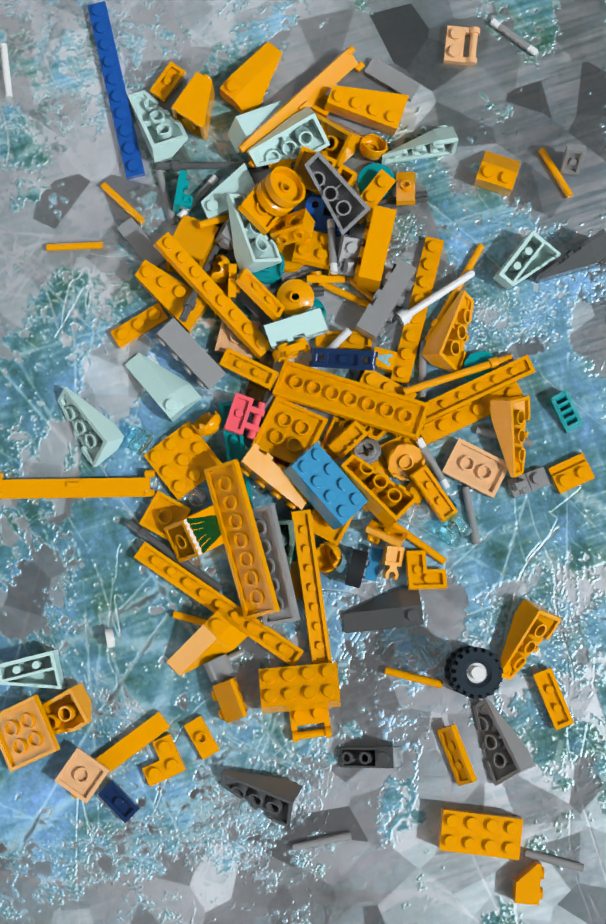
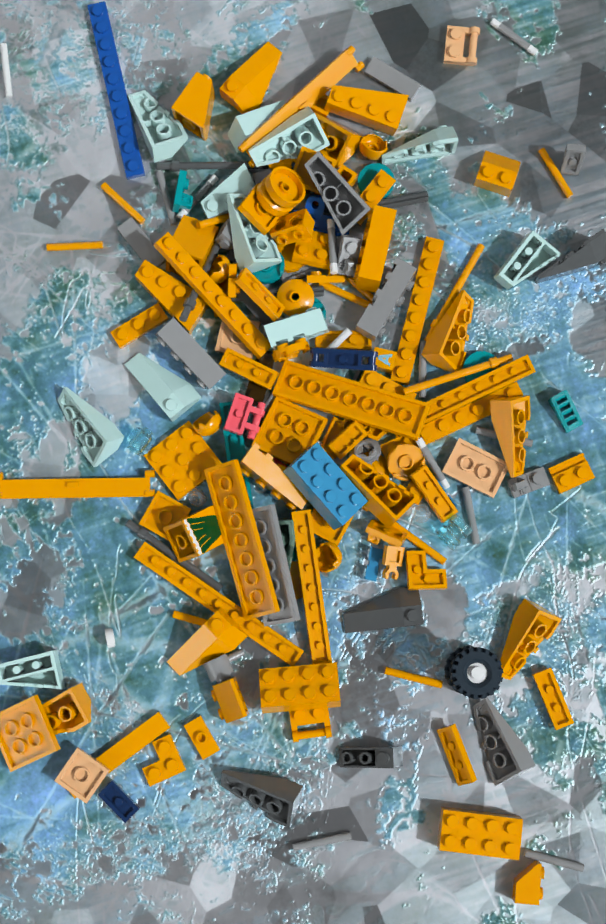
light orange plate [149,61,186,103] -> none
black tyre [345,549,368,588] -> none
light orange plate [396,172,415,206] -> none
white piece [396,270,475,326] -> none

